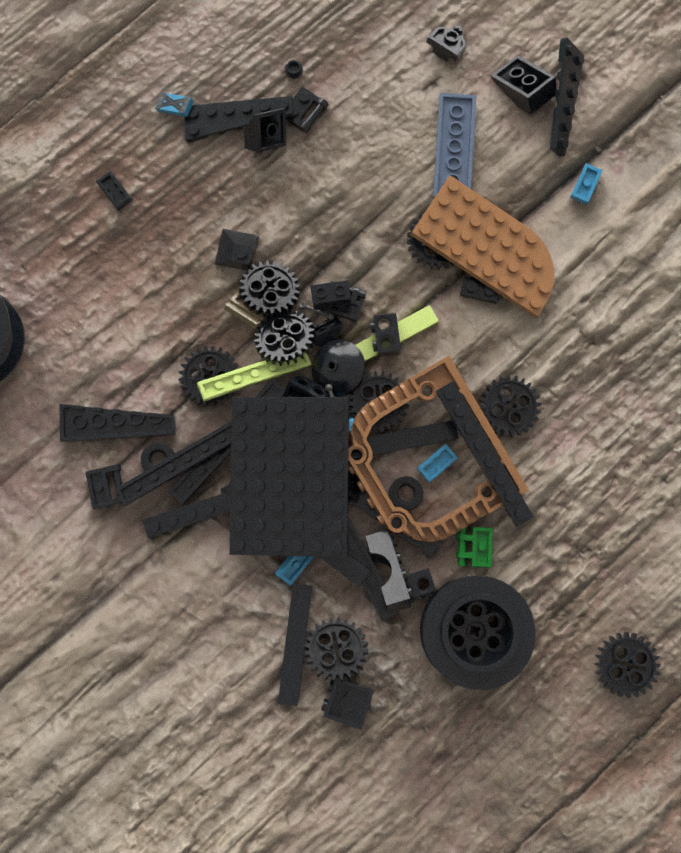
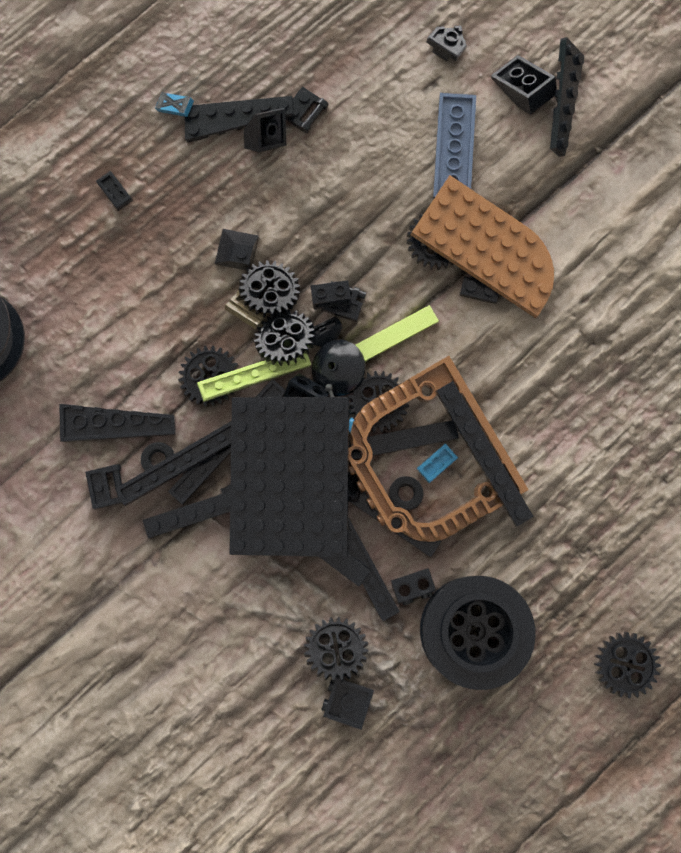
dark azure plate [275,556,314,586] -> none
black tile [278,583,313,706] -> none
black plate [285,60,303,79] -> none
dark grey hinge [298,301,334,320] -> none
arch [365,529,414,613] -> none
black brick [370,313,401,357] -> none
green plate [456,527,493,567] -> none
black gear [479,375,542,438] -> none
dark azure plate [570,163,603,205] -> none

